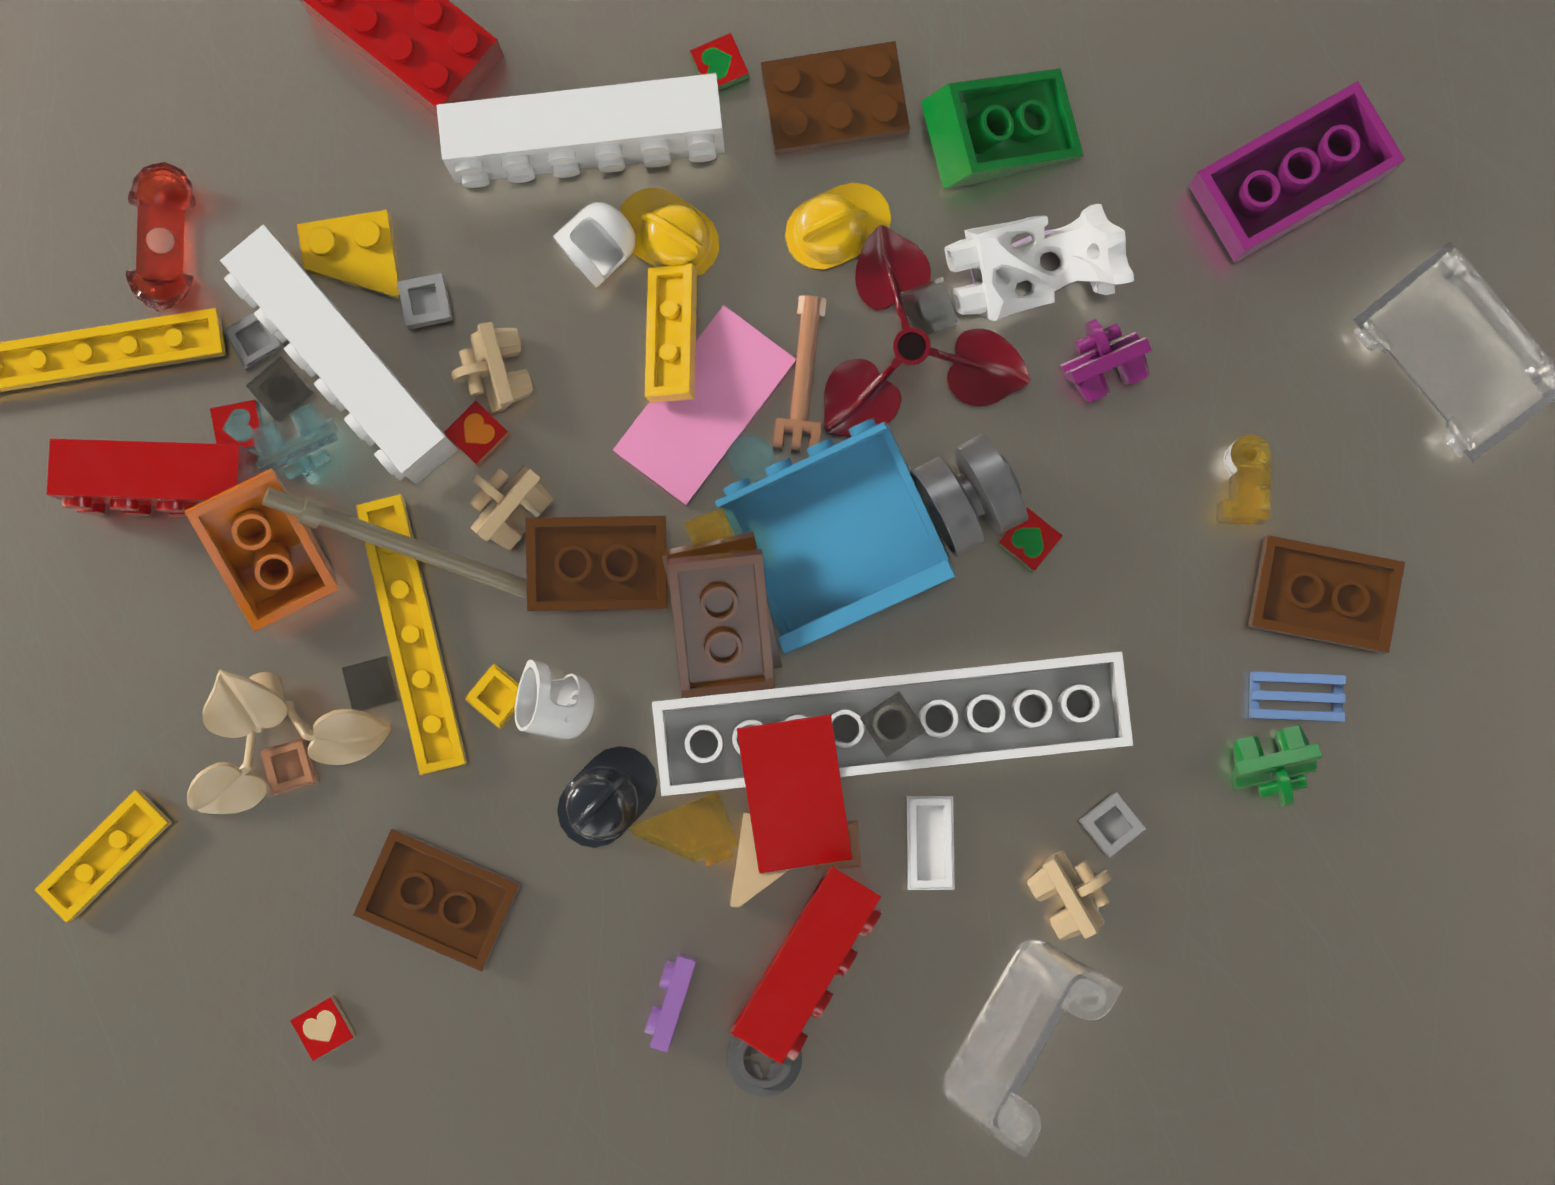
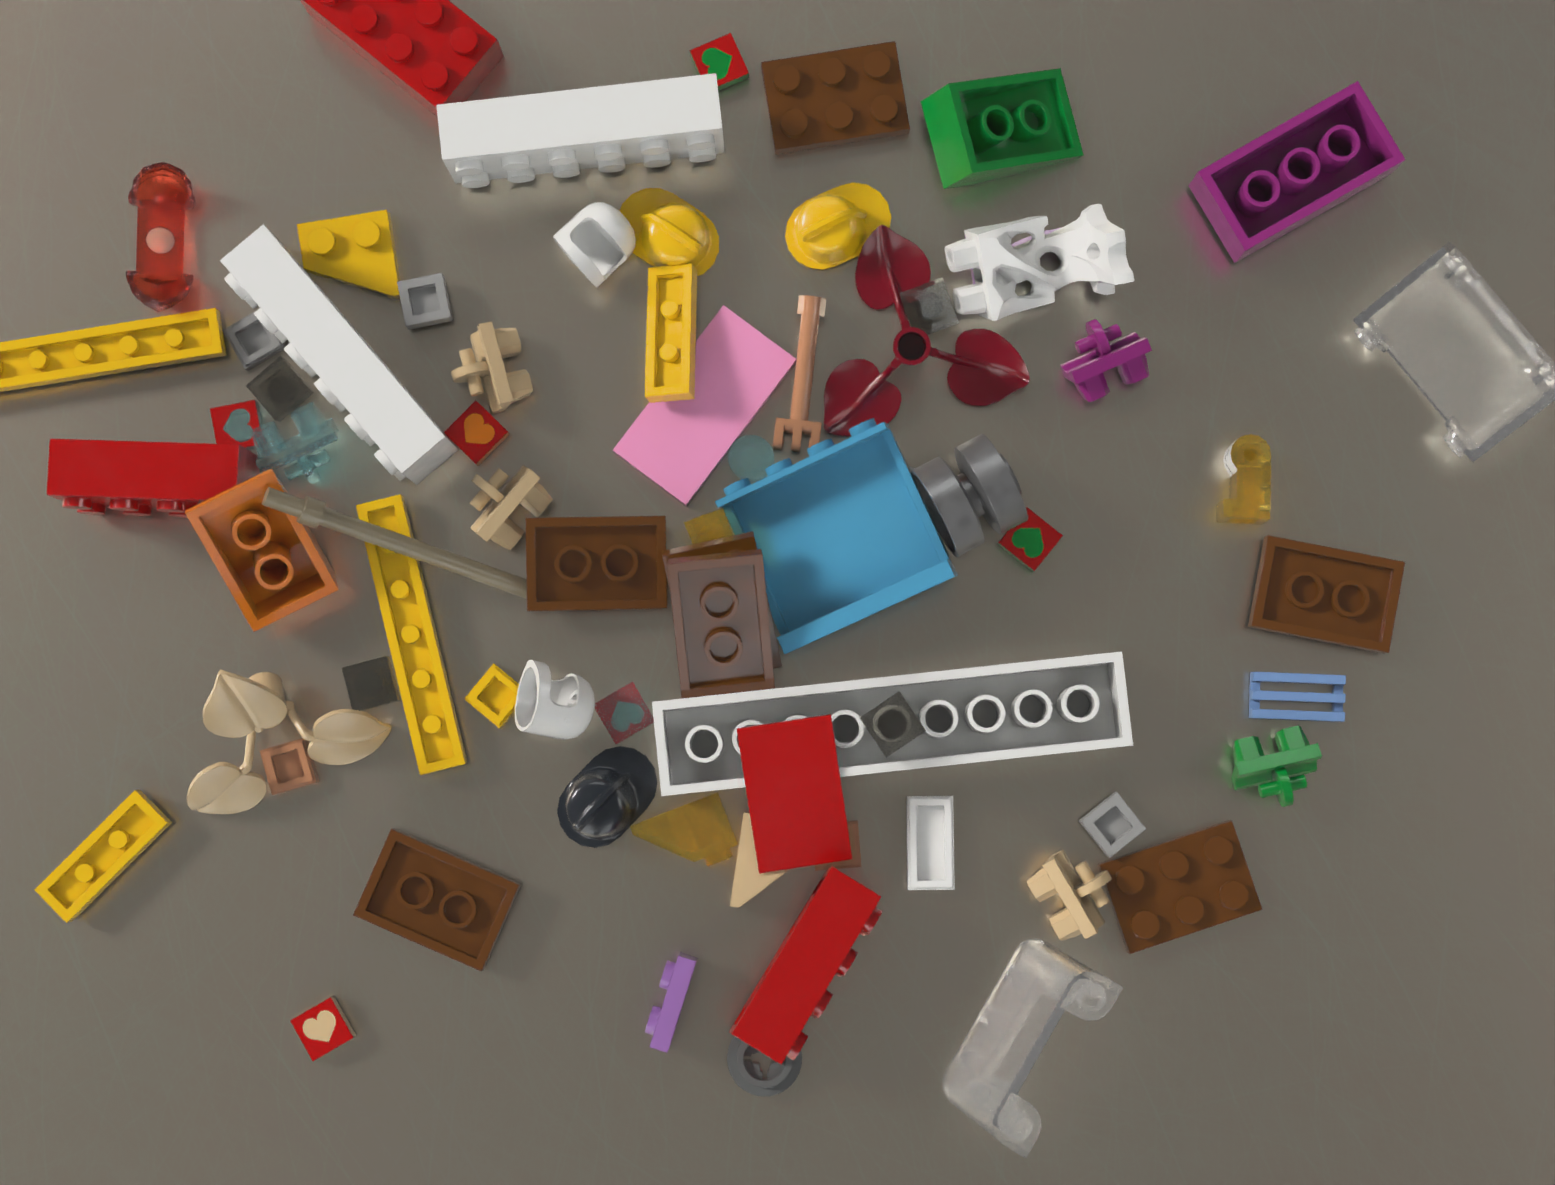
none -> clear light blue tile [594,681,654,745]
none -> reddish brown plate [1097,820,1263,954]

